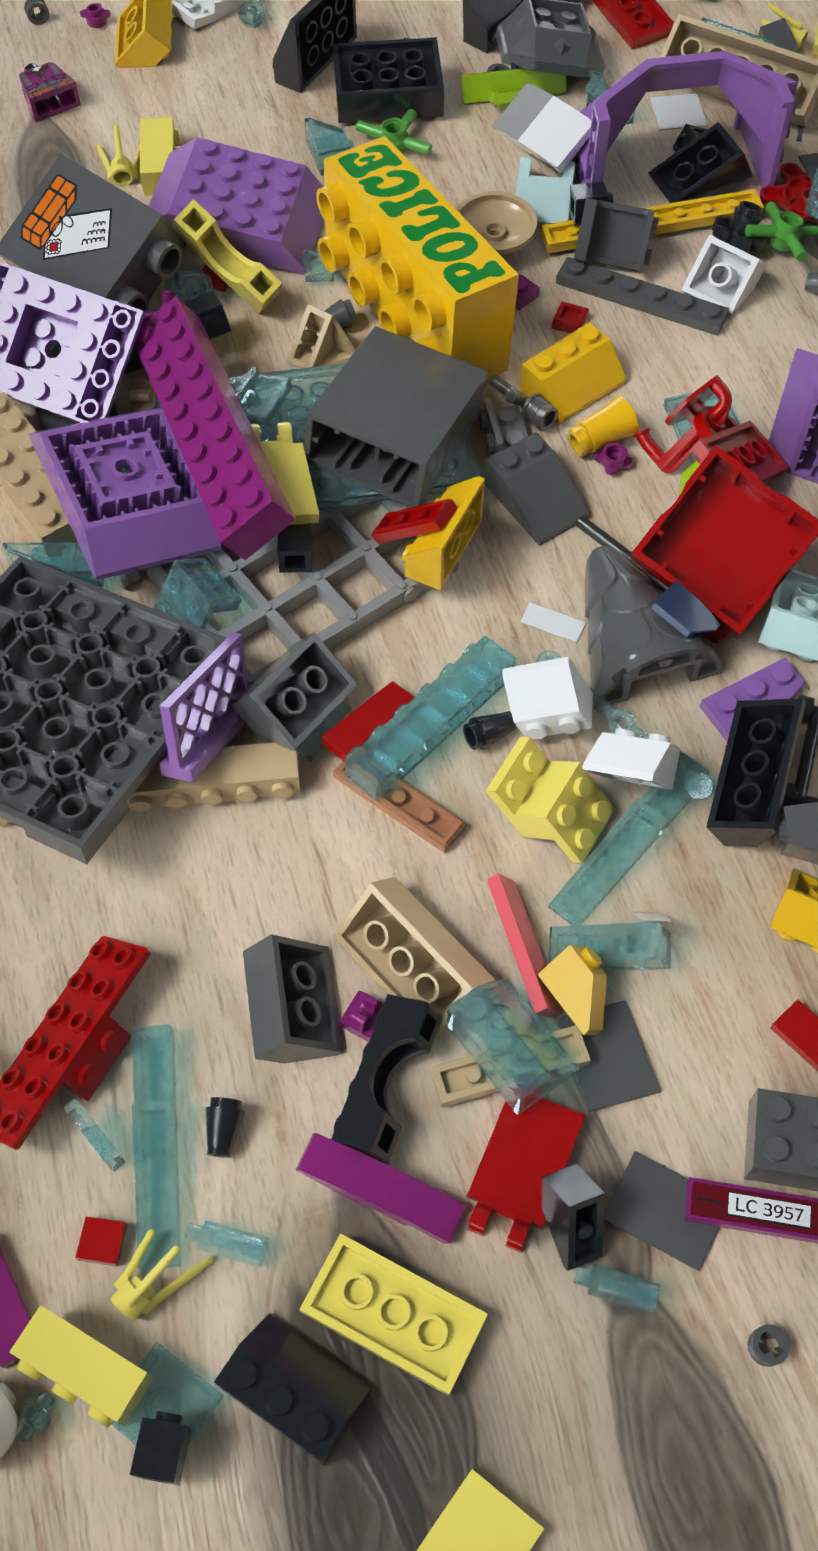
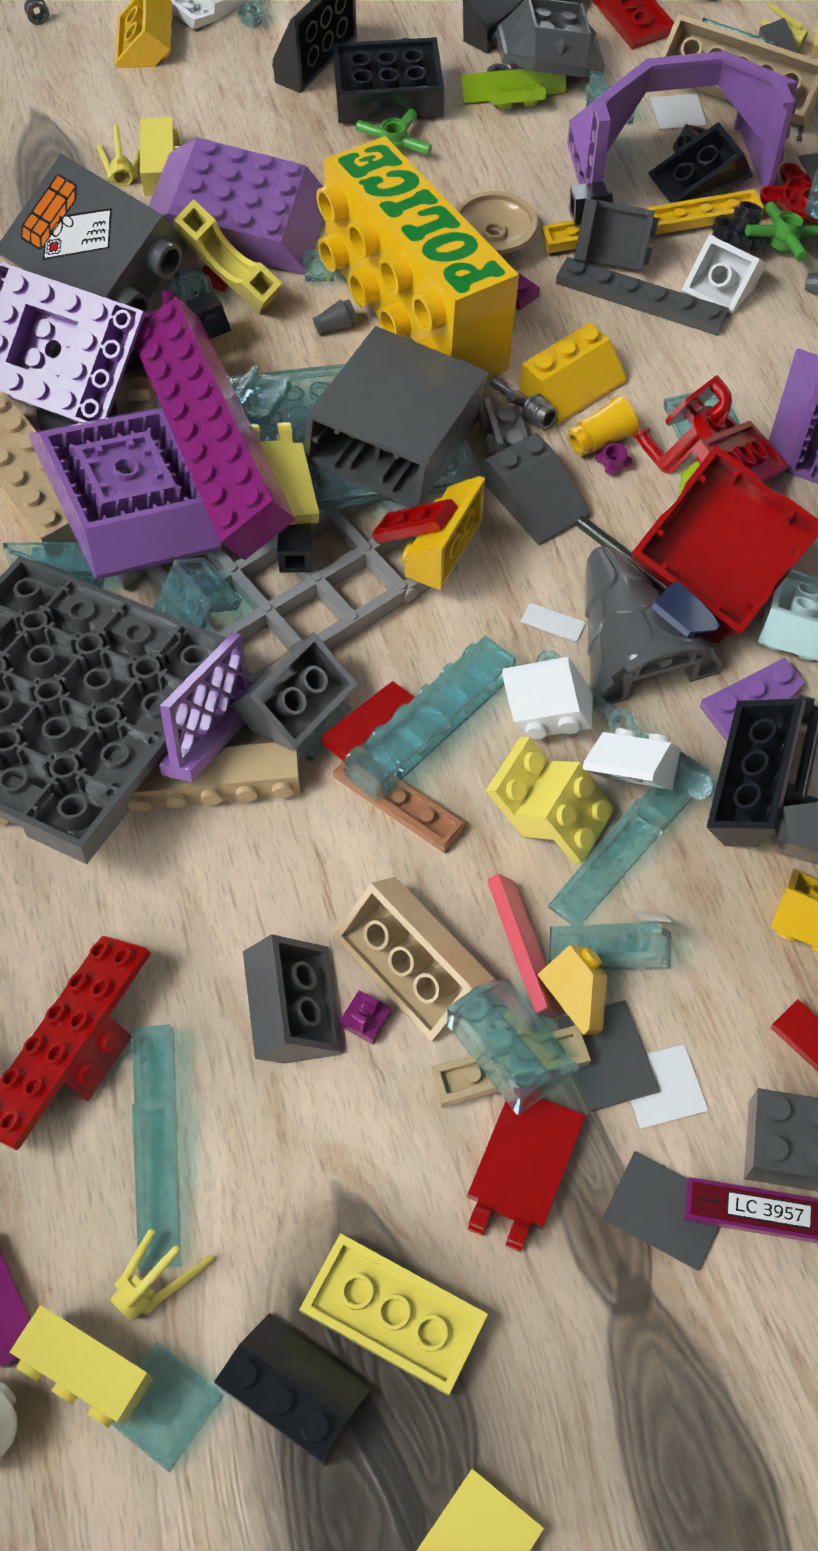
clear light blue plant [16,1390,55,1442] -> none
magenta torso [19,62,81,122] -> none
clear light blue tile [64,1097,126,1172] -> none
red tile [75,1216,128,1267] -> none
magenta plate [80,3,110,28] -> none
black brick [129,1411,192,1486] -> none
clear light blue cylinder [185,1220,269,1268] -> none
black cone [205,1097,245,1158] -> none
tan slope [286,304,356,373] -> none
magenta slope [295,1133,466,1244] -> none
clear light blue slope [304,118,354,176] -> none
black arch [331,994,442,1164] -> none
black cone [463,711,517,750] -> none
white slope [492,83,591,173] -> none
light aqua flag [516,157,575,226] -> none
black slope [542,1164,605,1271] -> none
red tile [552,301,589,334] -> none
clear light blue cylinder [573,1264,660,1315] -> none
dark grey bush [747,1324,790,1367] -> none
none -> white sticker [631,1044,709,1129]

